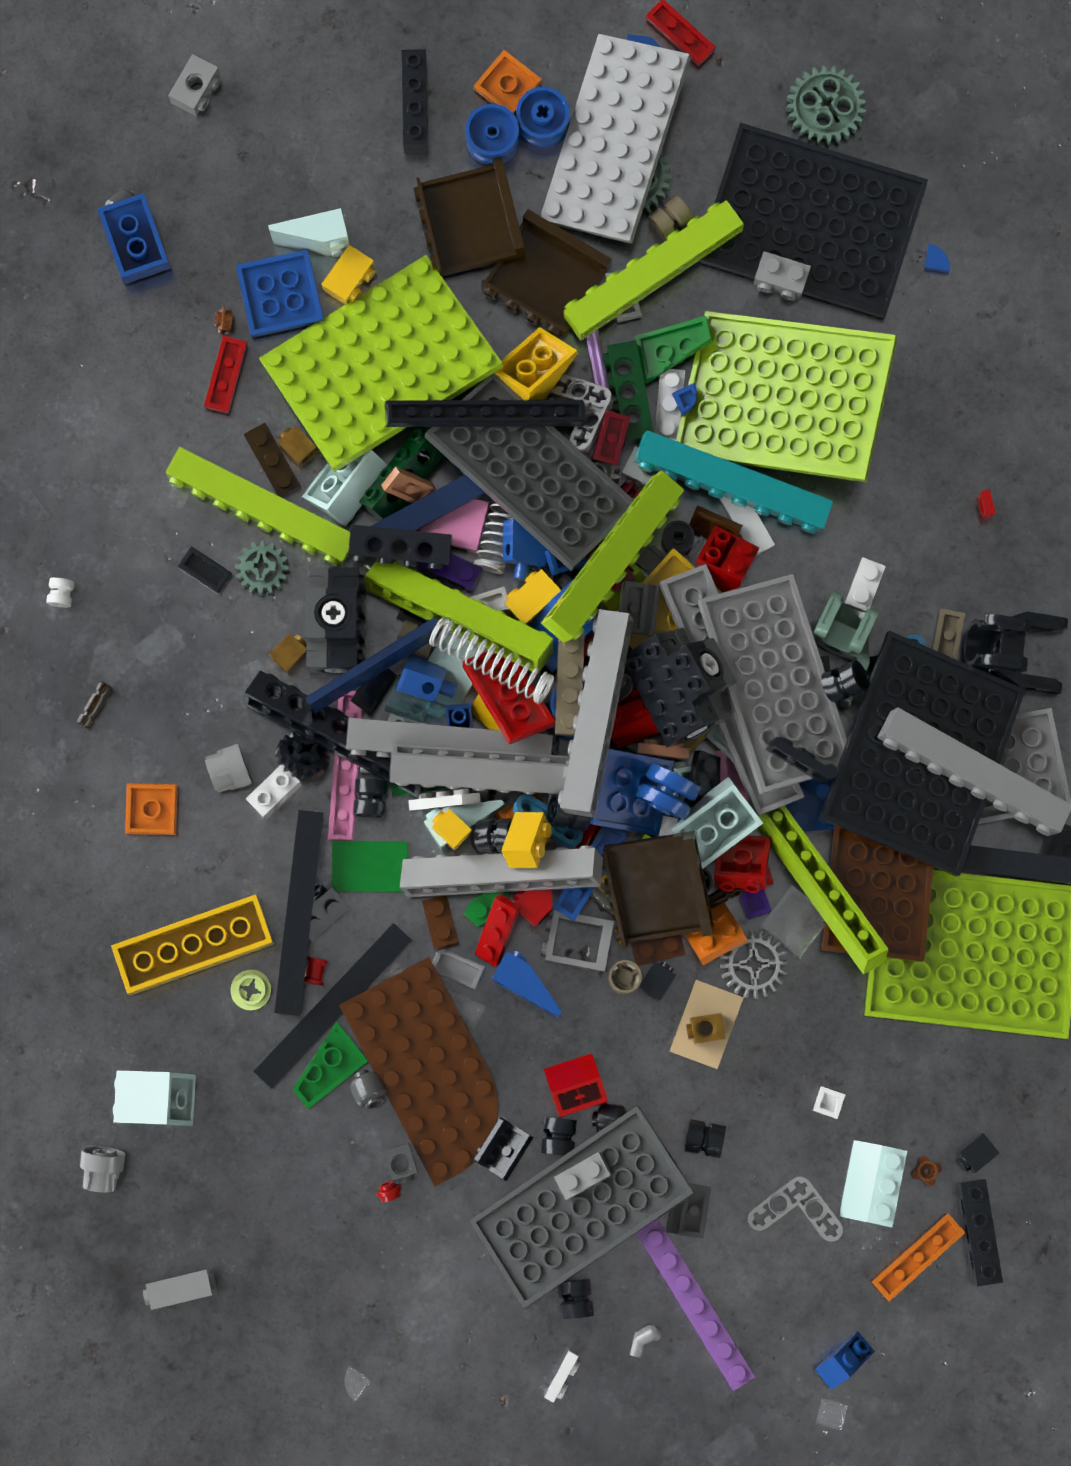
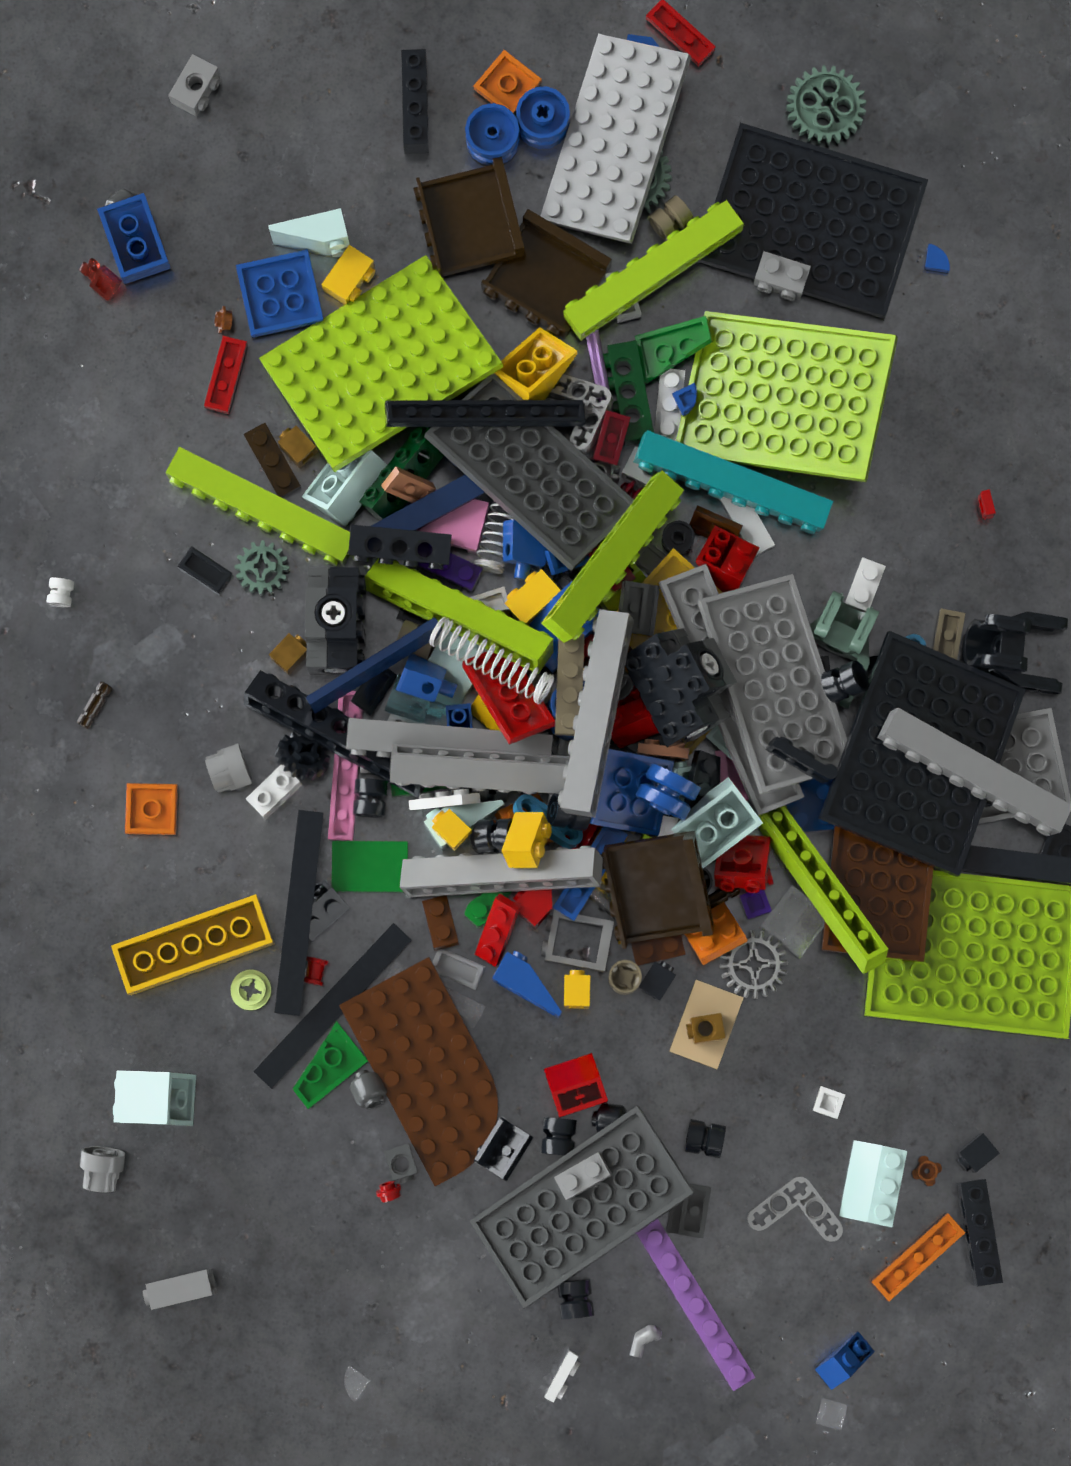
none -> clear red plate [79,258,122,301]
none -> yellow brick [564,970,590,1009]

